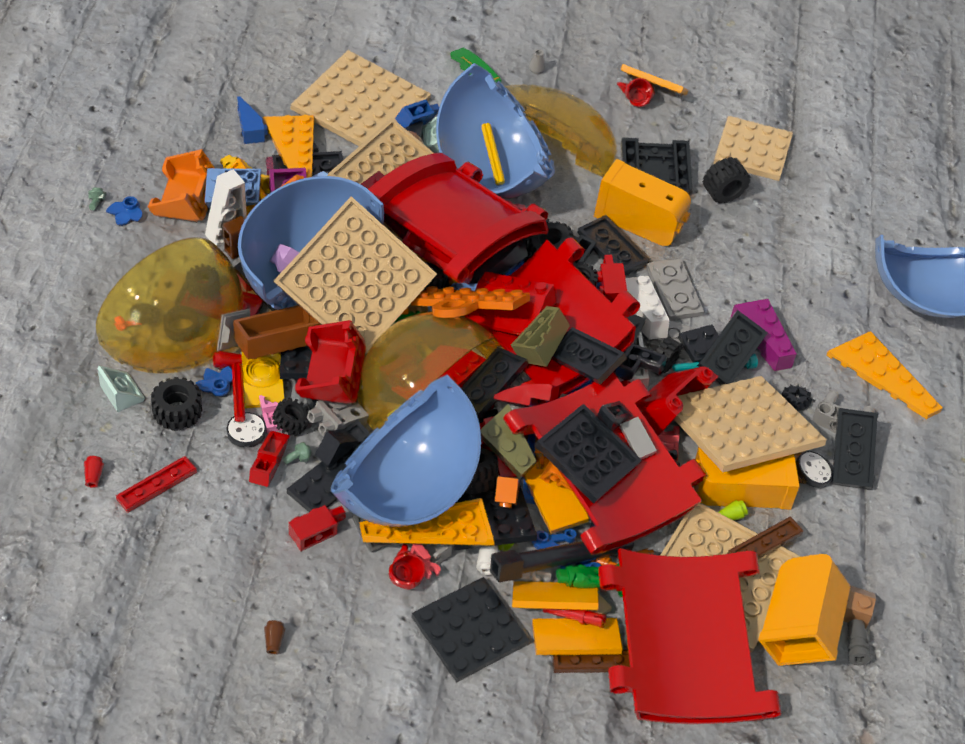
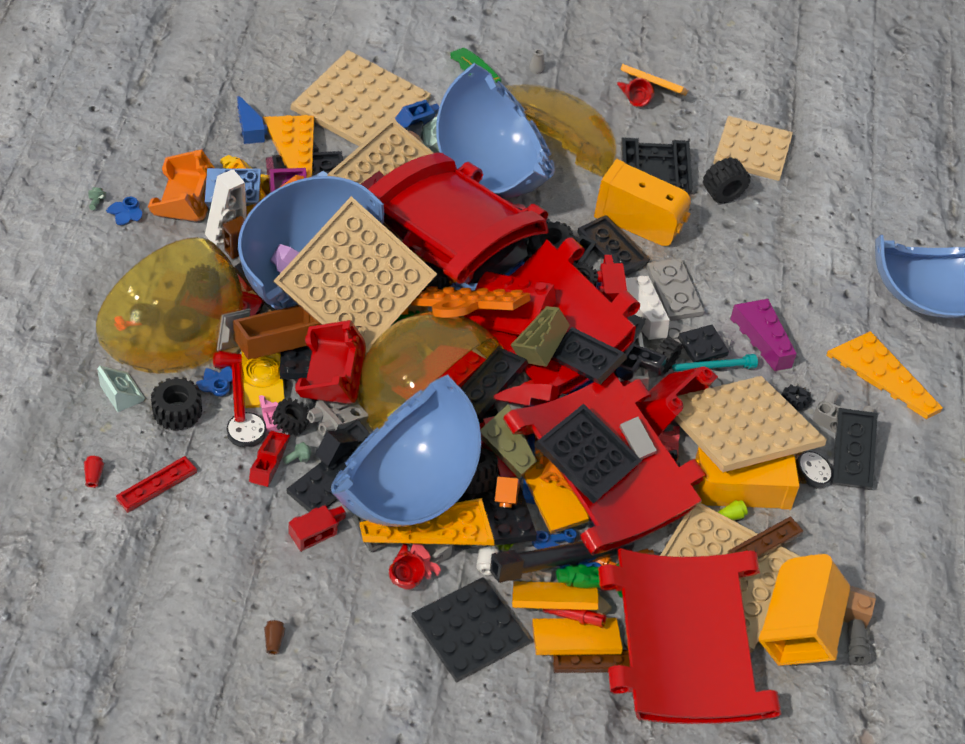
yellow axle [482,123,505,185] -> none
black slope [597,401,633,432] -> none
black plate [697,310,768,385] -> none

